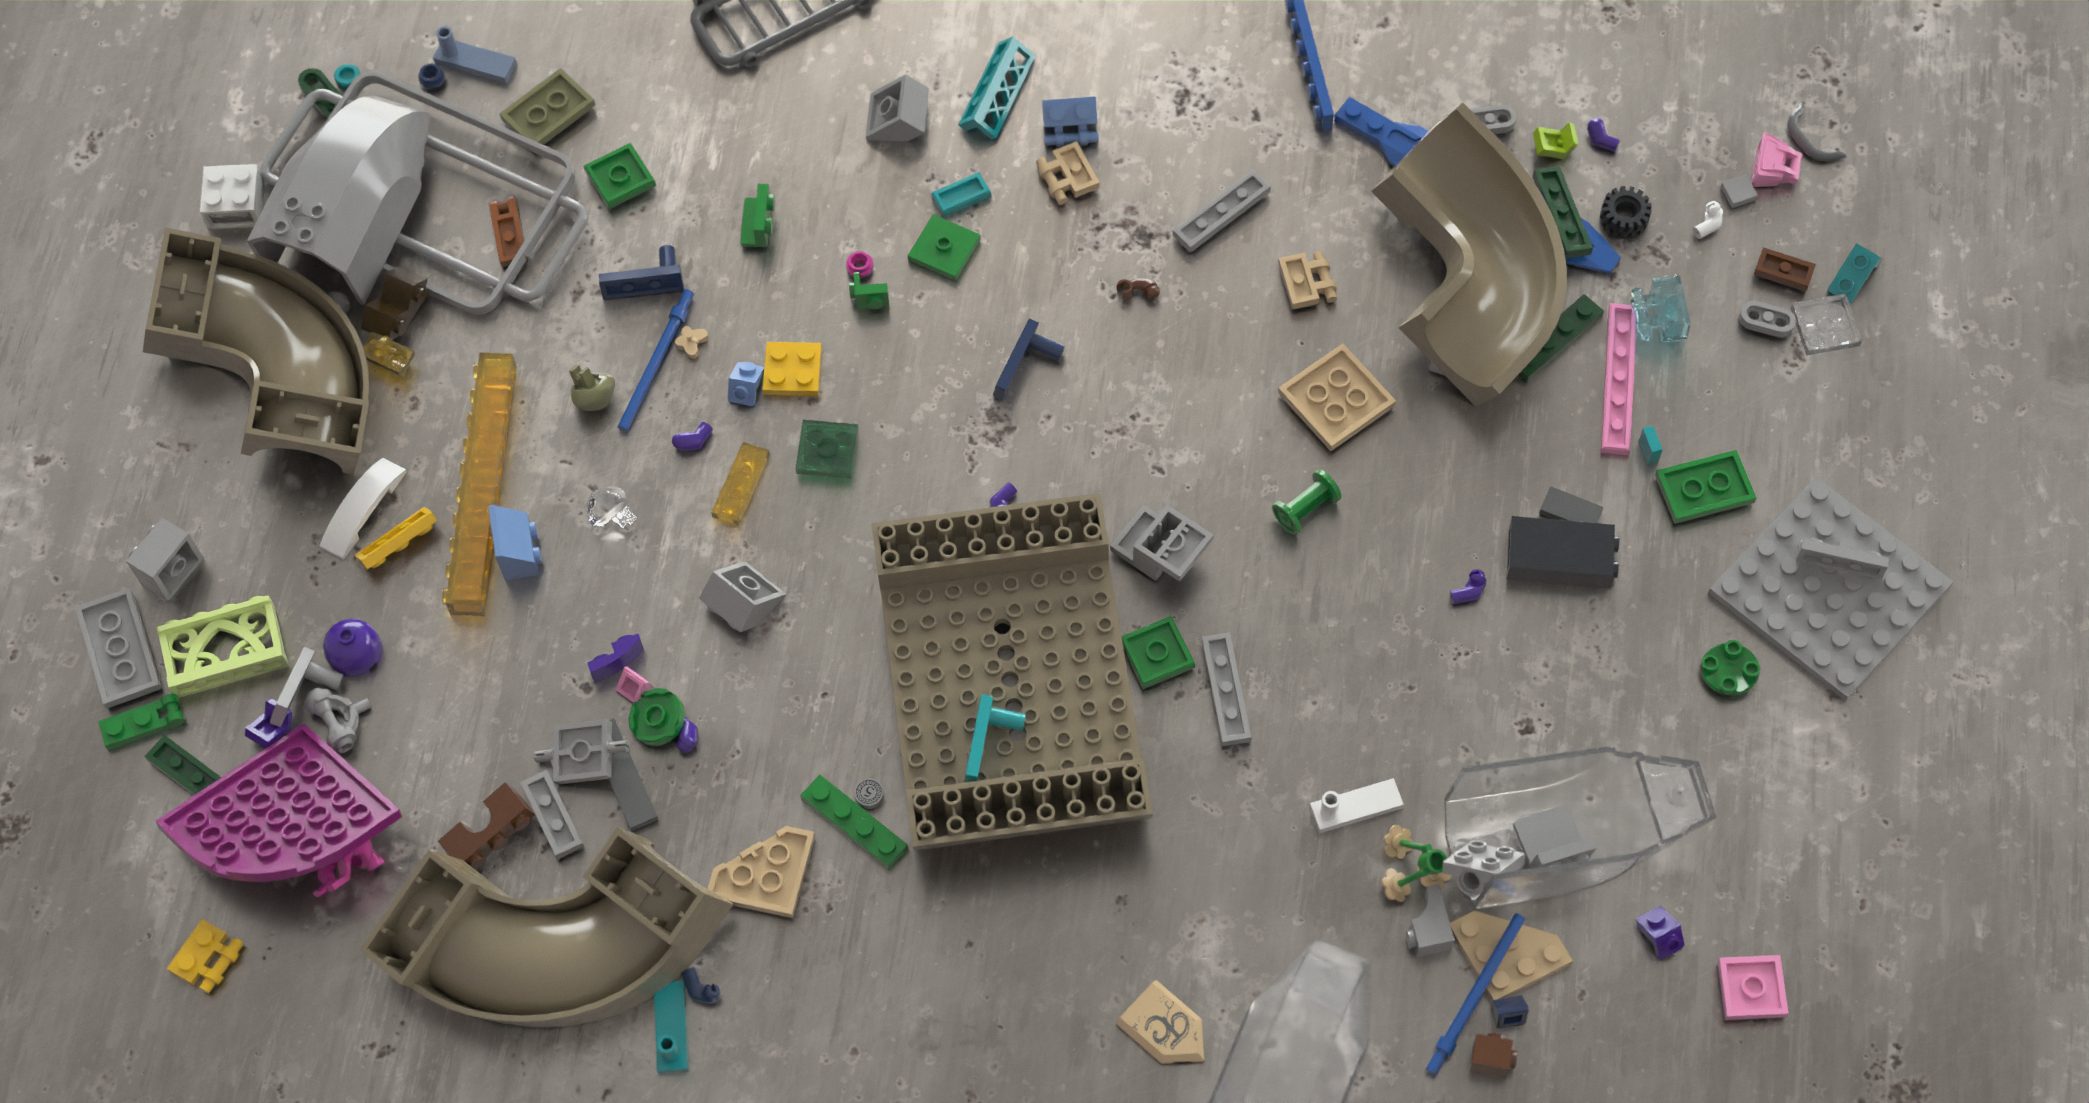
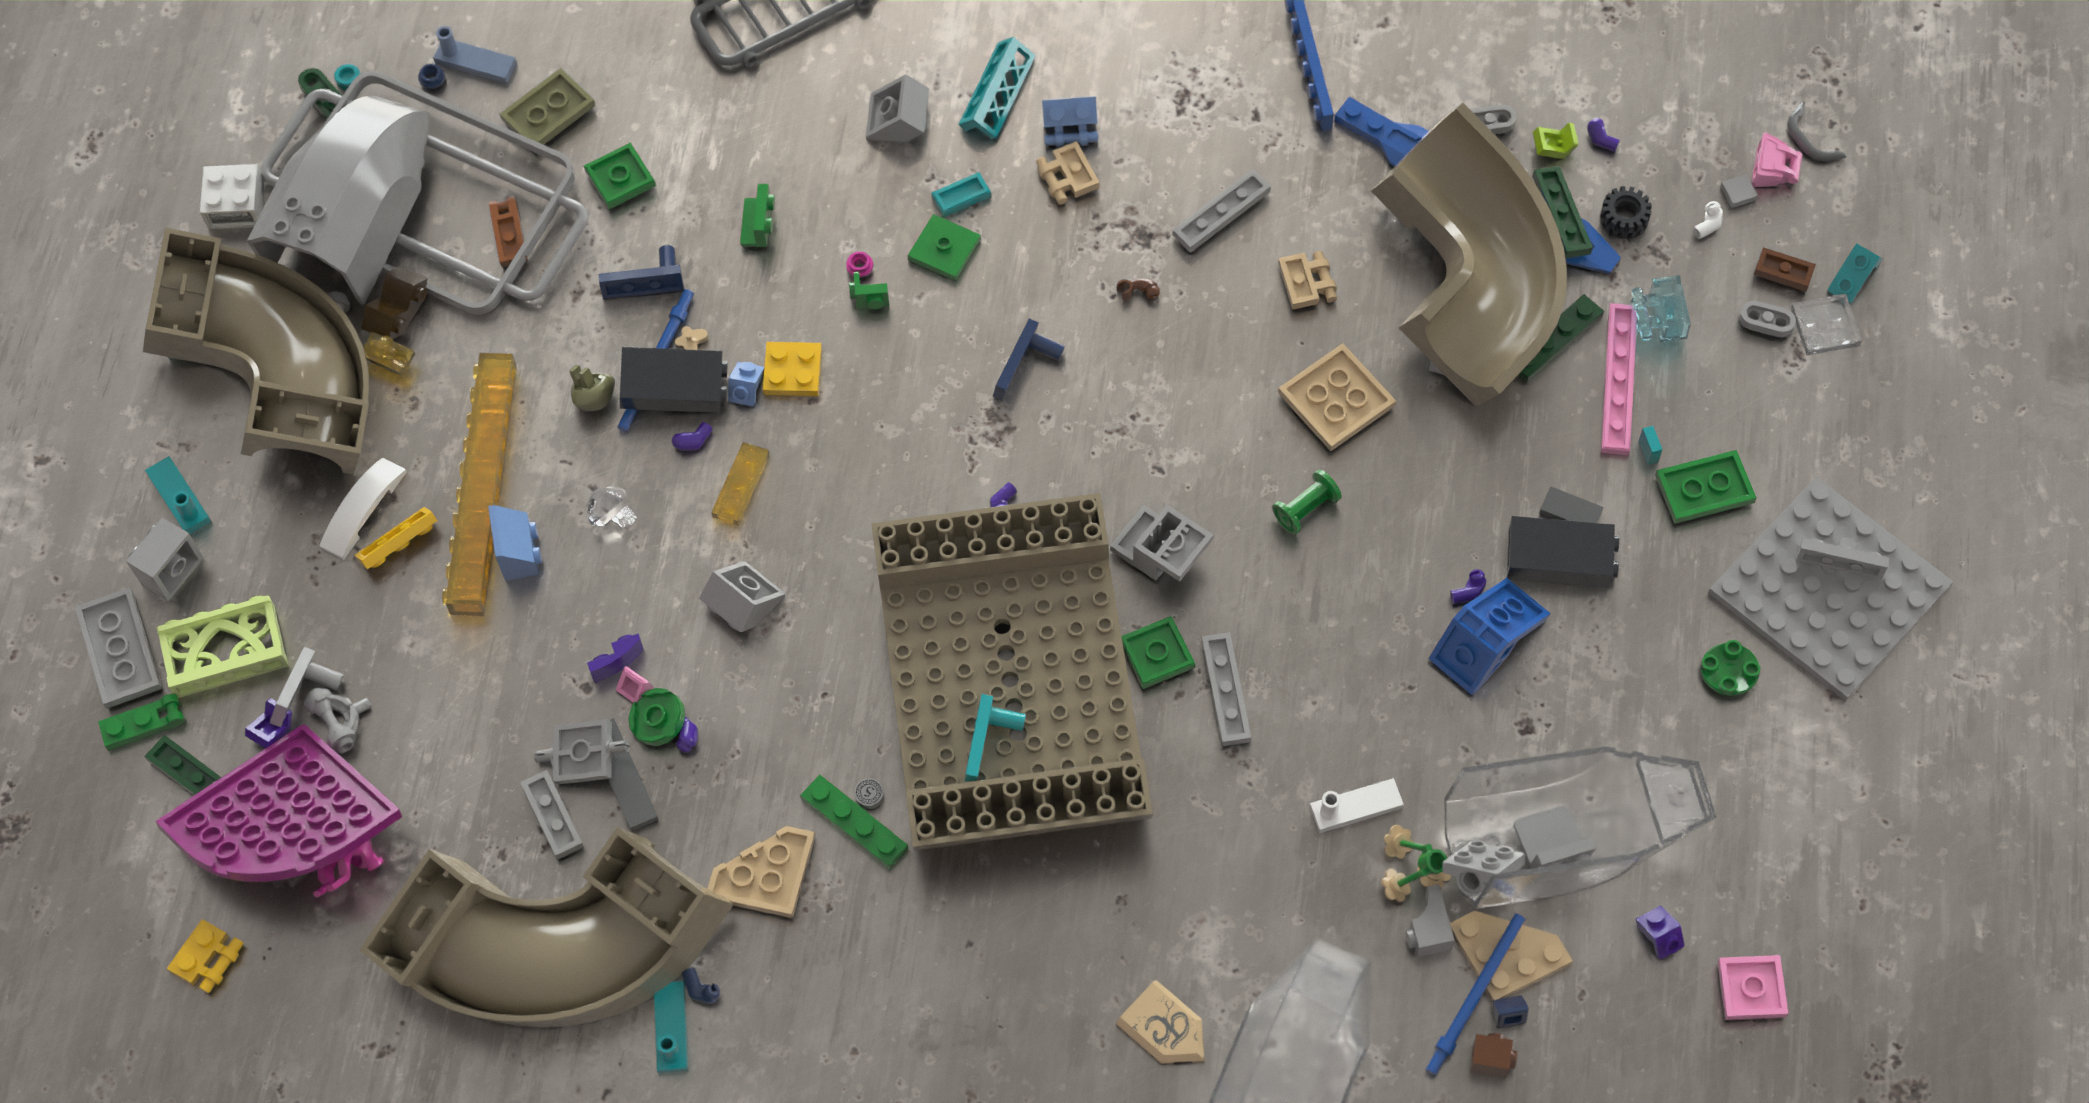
dark purple cylinder [323,618,383,677] -> none
reddish brown arch [438,782,535,870] -> none
clear green plate [795,420,859,479] -> none
none -> teal piece [145,456,212,534]
none -> black brick [620,347,728,413]
none -> blue bracket [1428,578,1551,695]

